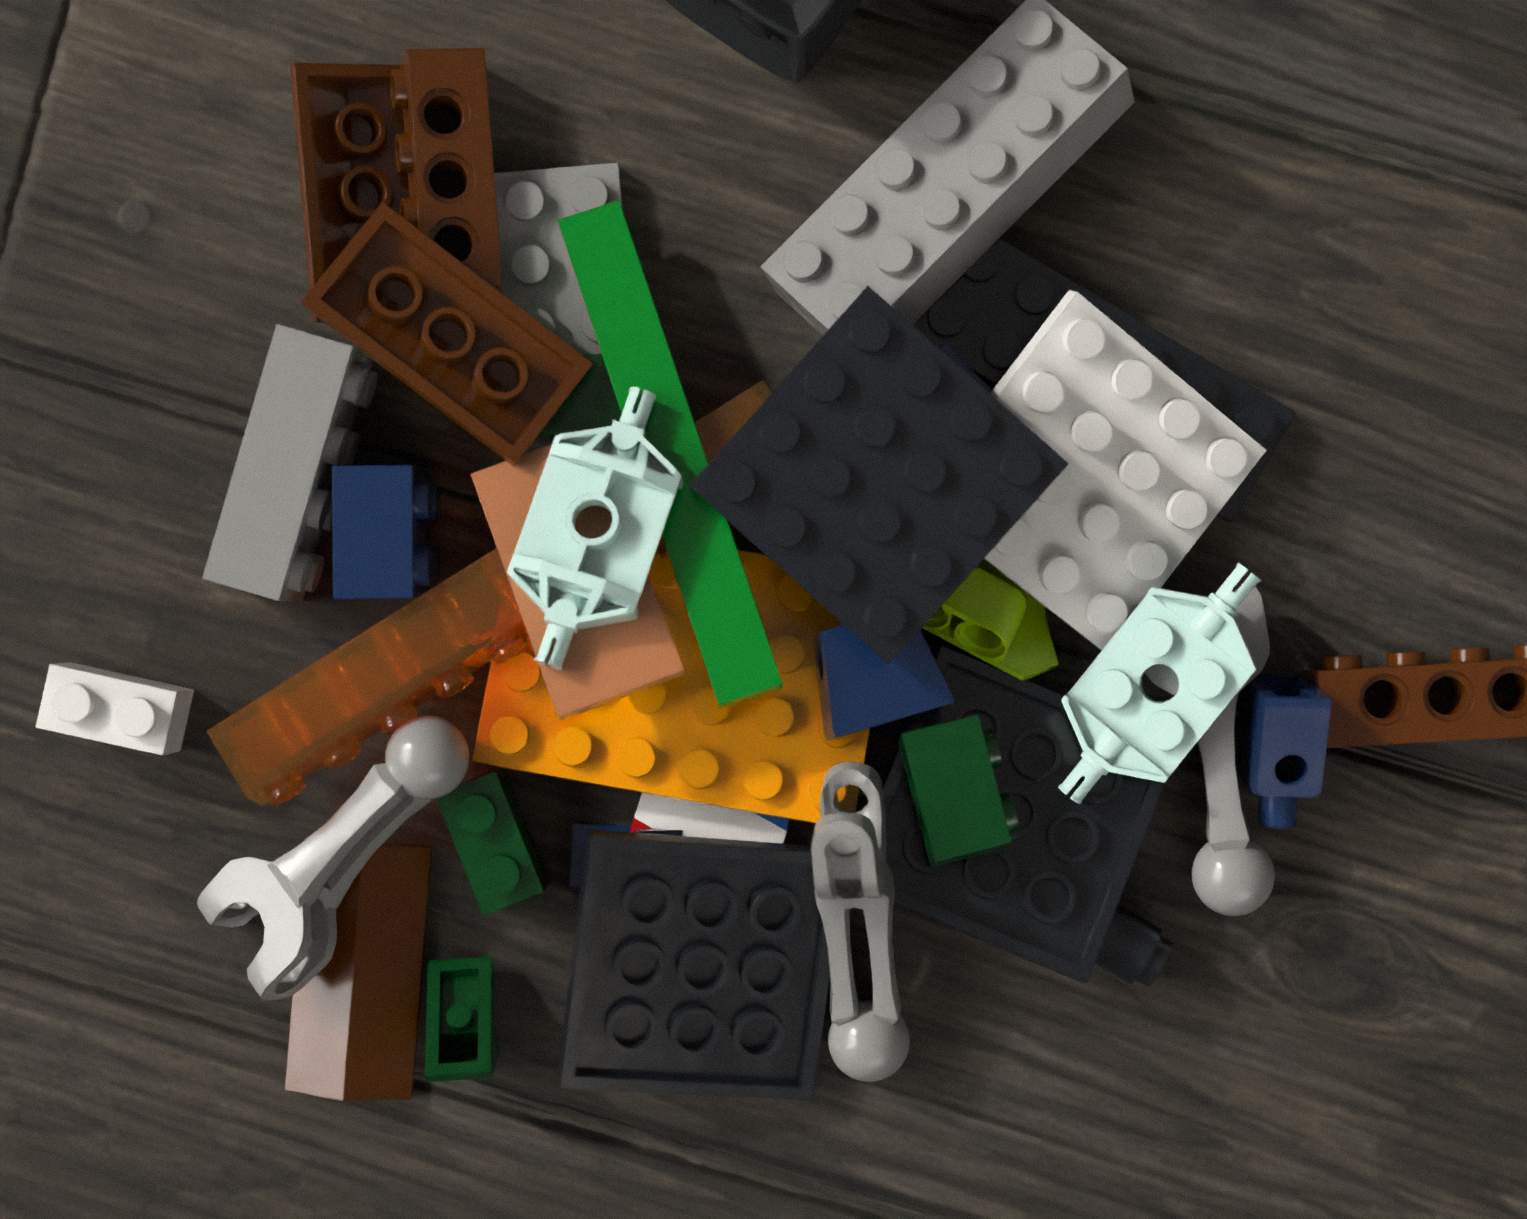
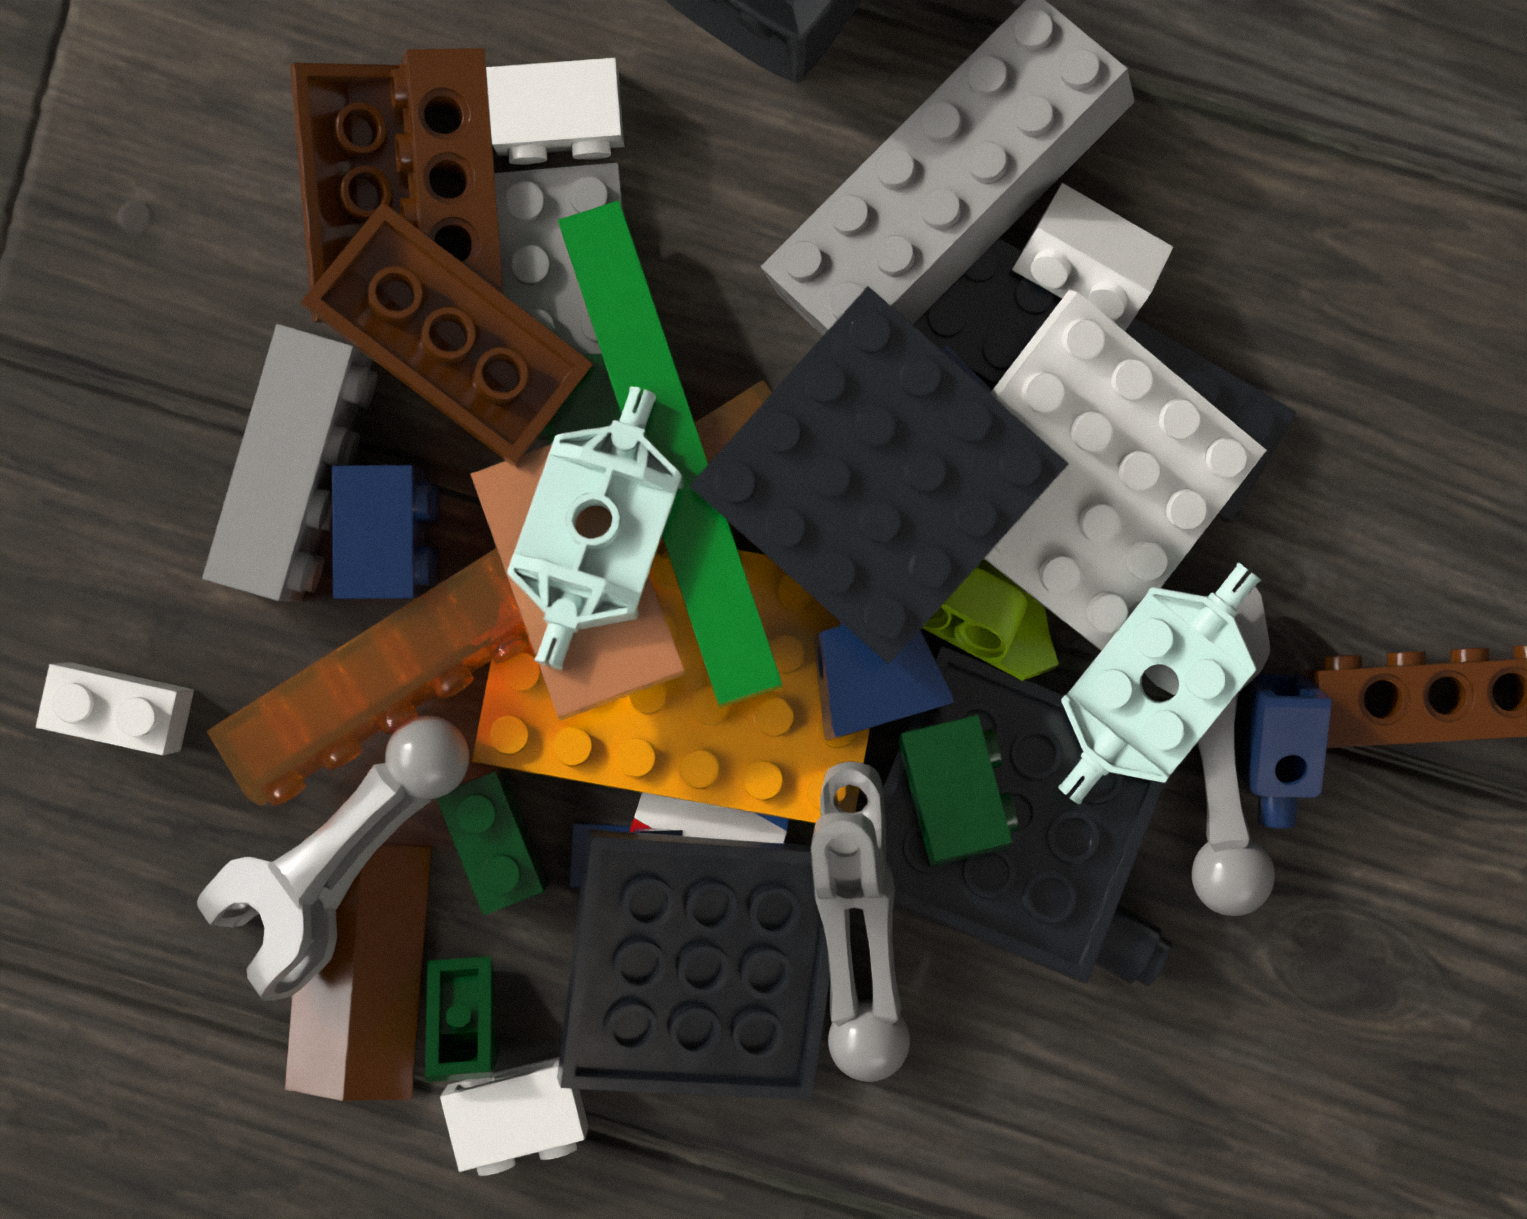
none -> white brick [440,1056,589,1176]
none -> white brick [486,58,624,165]
none -> white brick [1012,183,1173,331]

